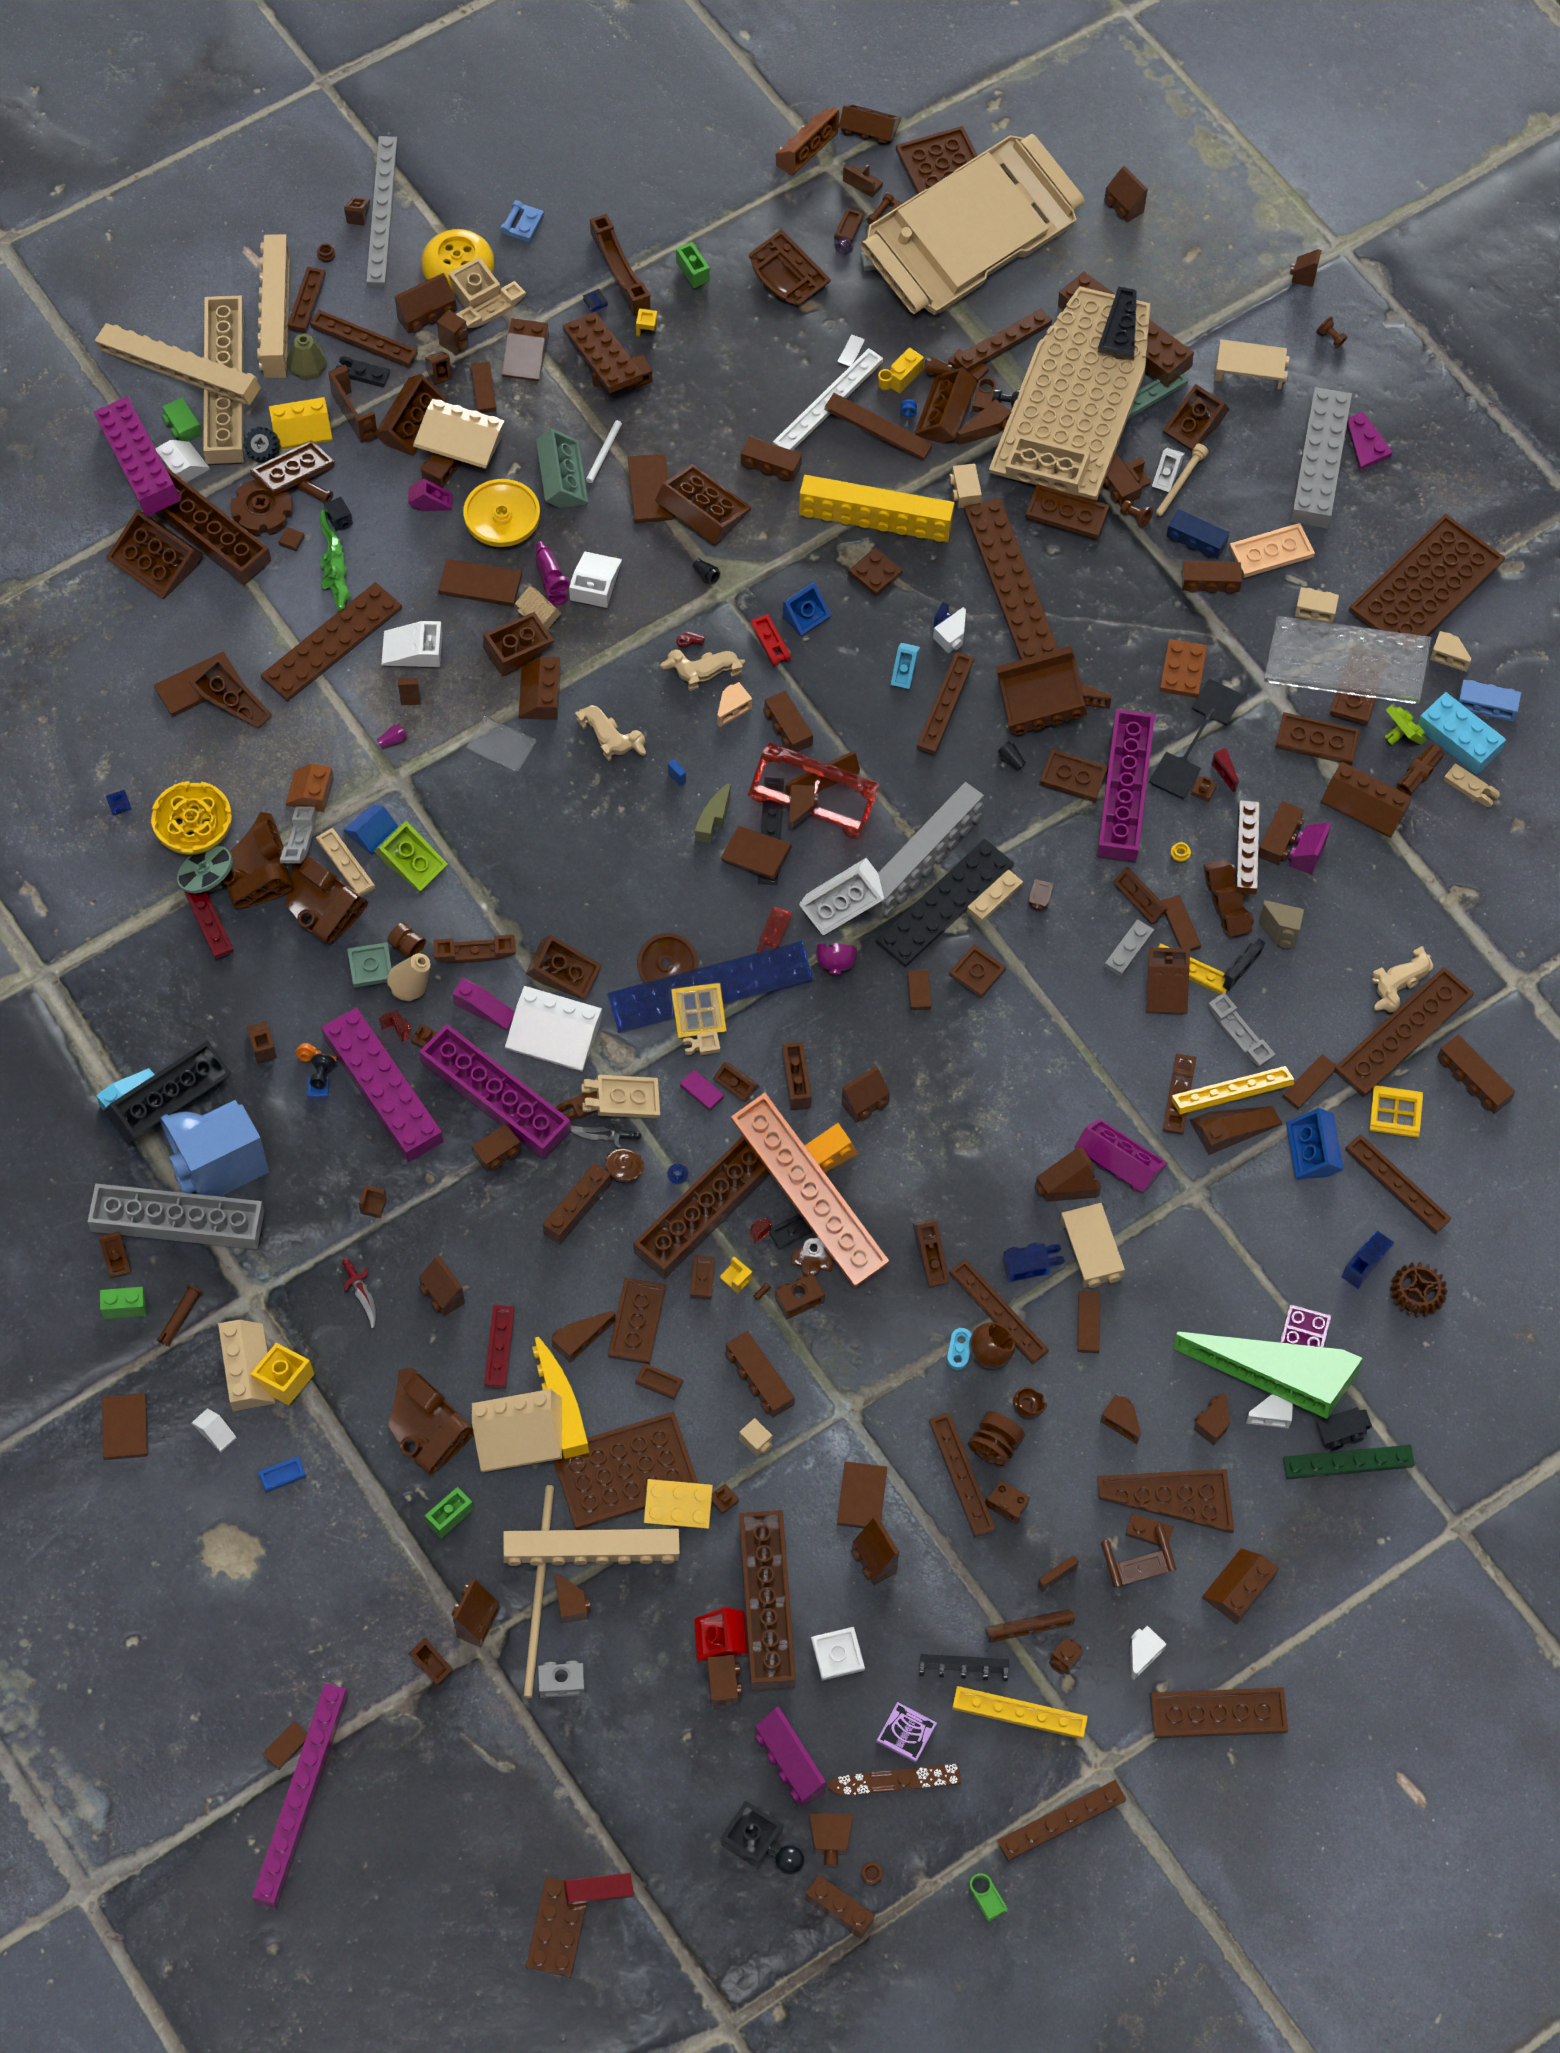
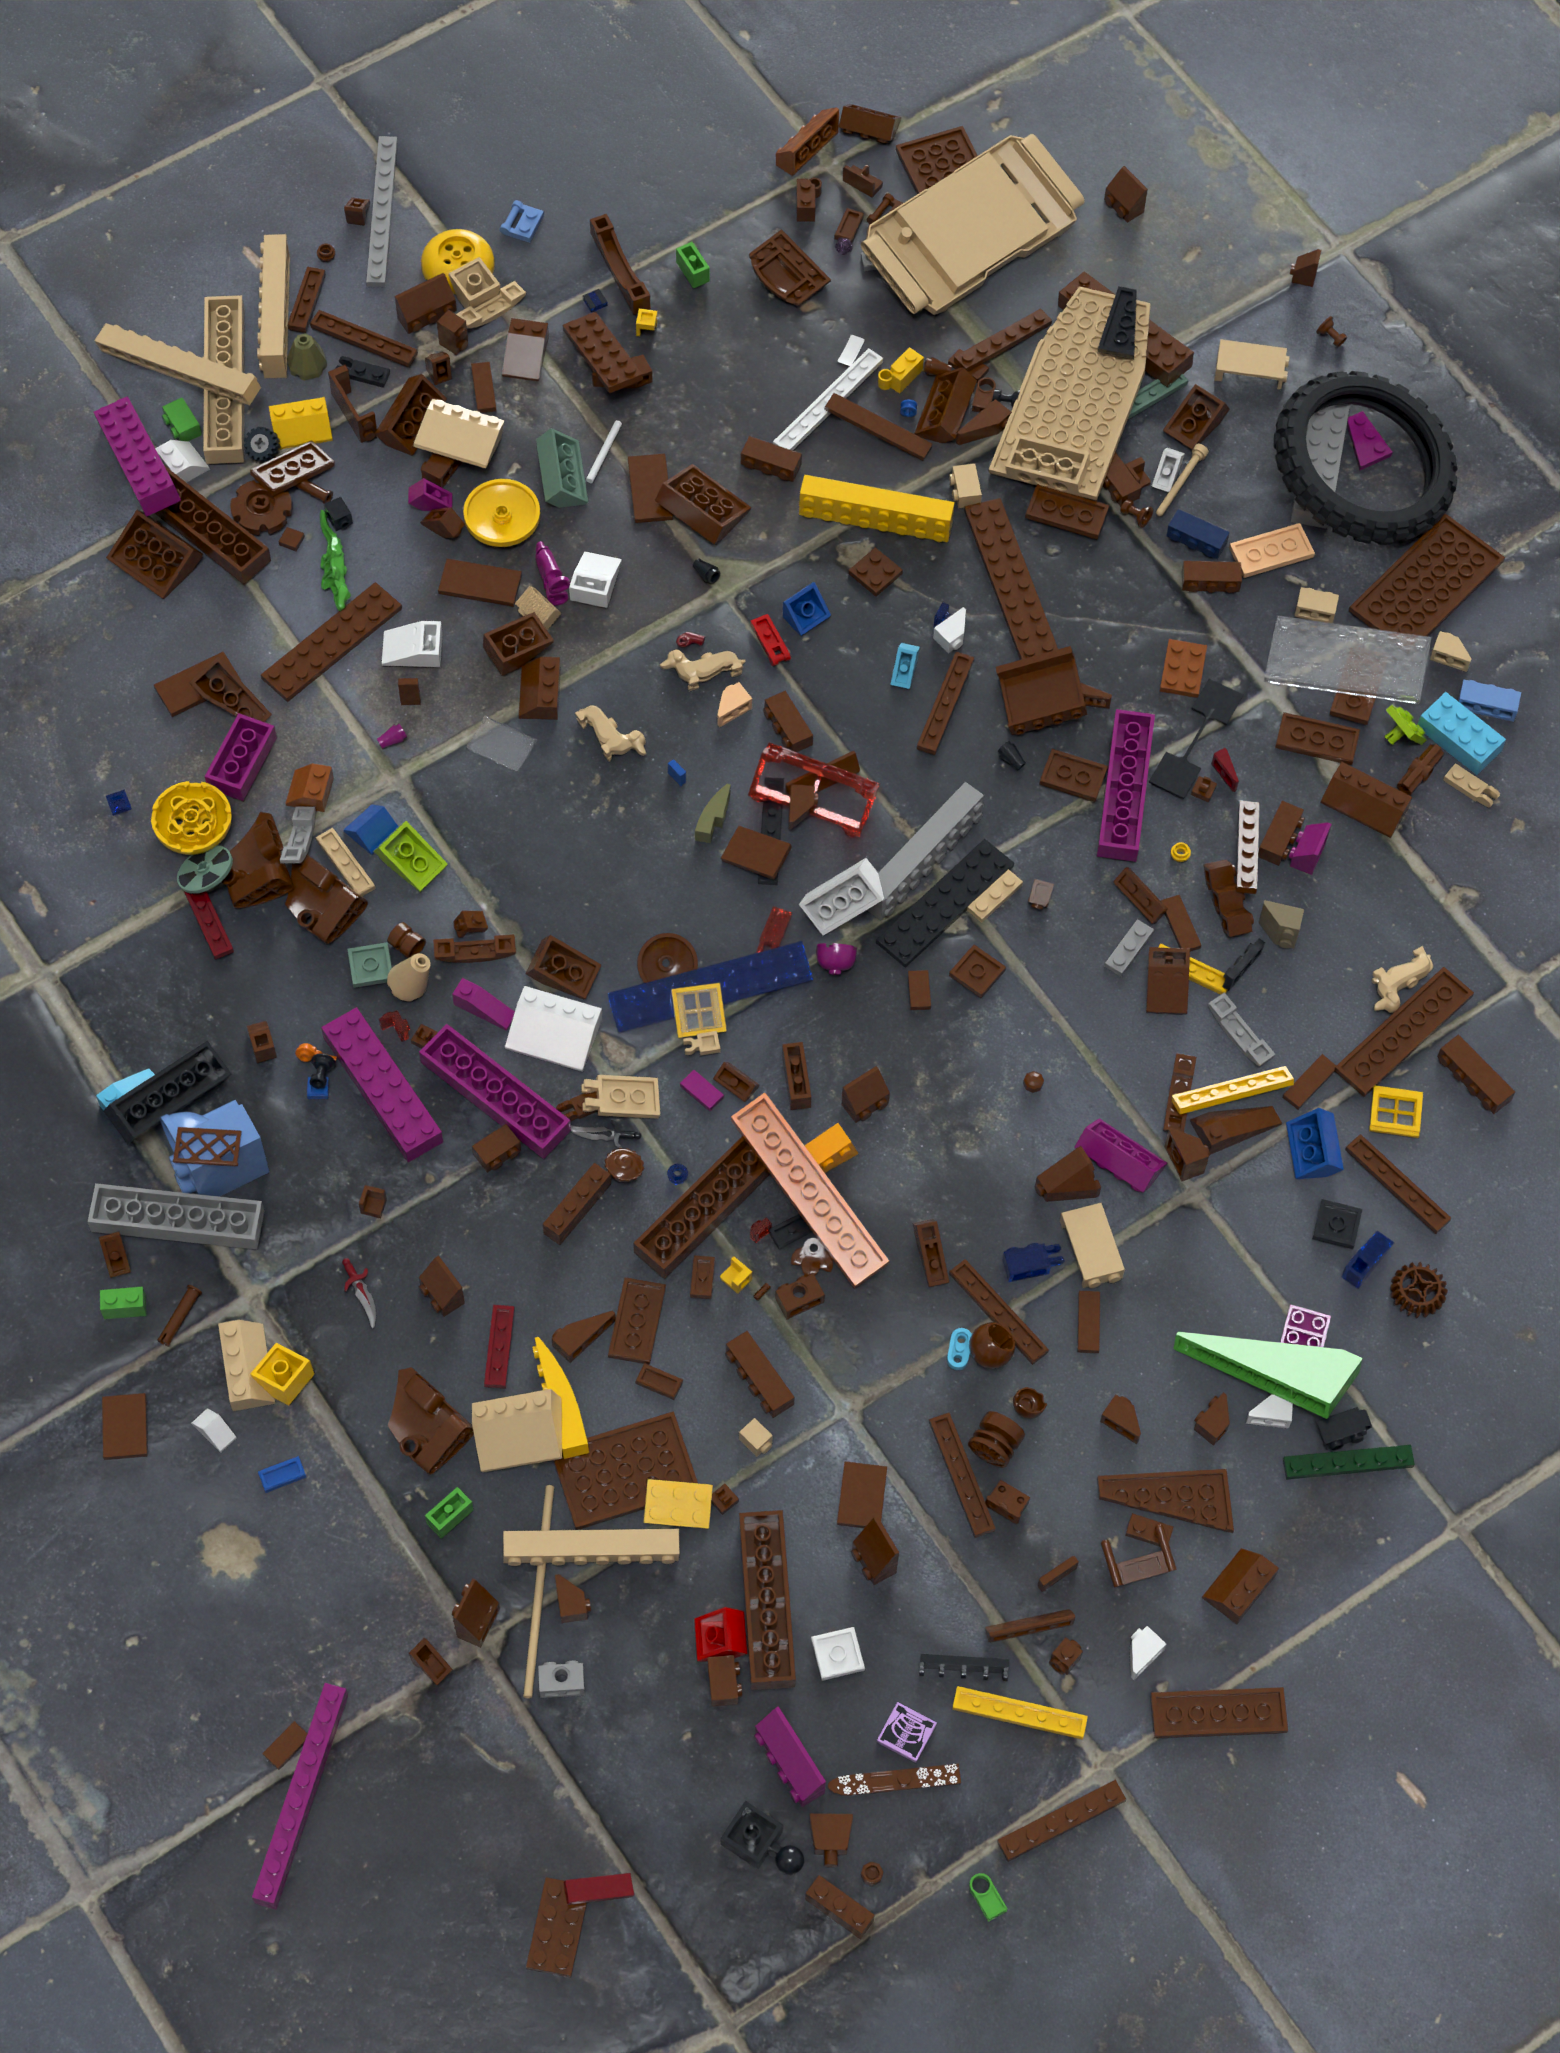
none -> reddish brown window [172,1127,242,1166]
none -> magenta brick [204,713,277,801]
none -> reddish brown slope [420,507,465,538]
none -> reddish brown bracket [453,911,488,938]
none -> reddish brown hinge [796,177,822,222]
none -> reddish brown tile [1023,1071,1044,1093]
none -> reddish brown slope [1164,1128,1210,1182]
none -> black tyre [1274,371,1458,545]
none -> black plate [1312,1199,1362,1249]

